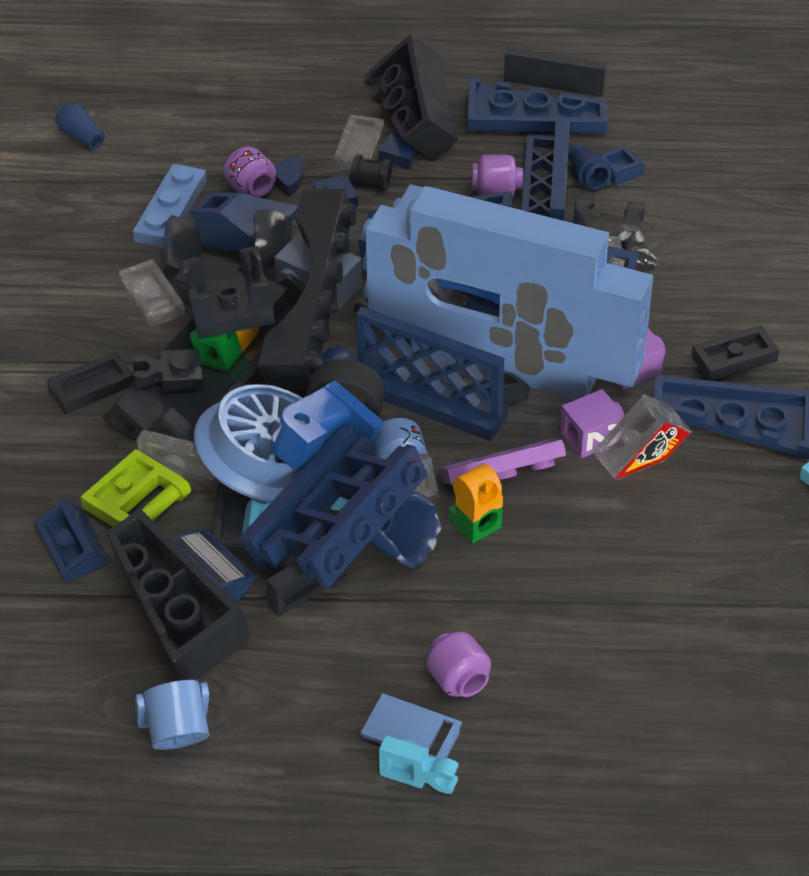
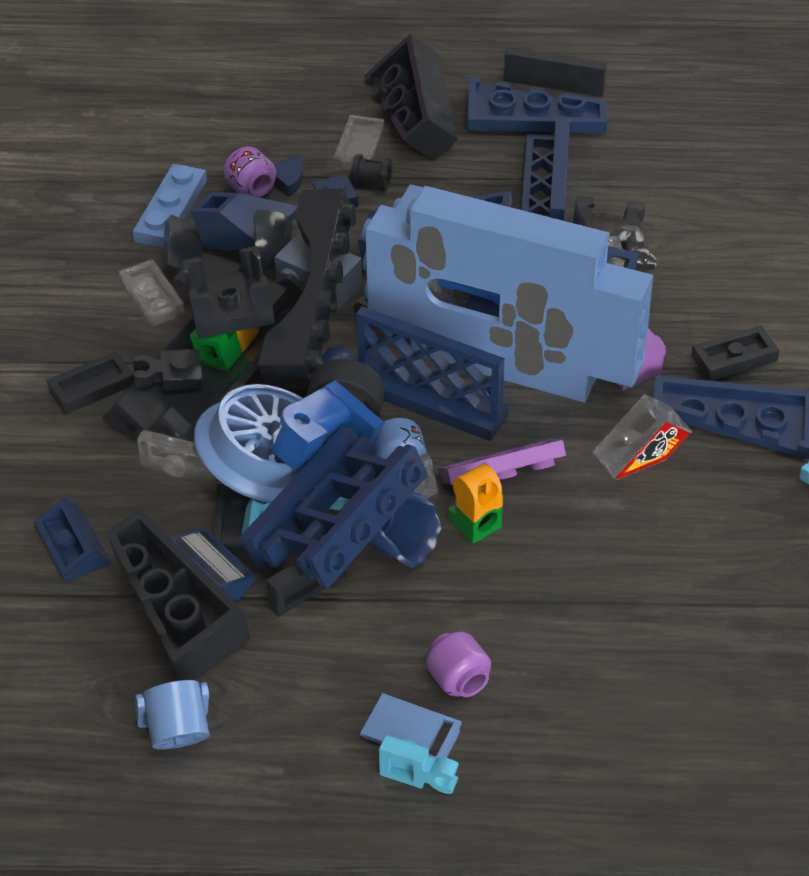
dark blue cone [55,102,105,150] -> none
lime plate [80,449,191,527] -> none
dark blue tile [379,130,414,169] -> none
medium lavender head [472,154,523,198] -> none
black tile [485,371,531,402] -> none
medium lavender brick [560,389,625,459] -> none
dark blue cone [568,145,612,190] -> none
dark blue tile [600,145,645,186] -> none

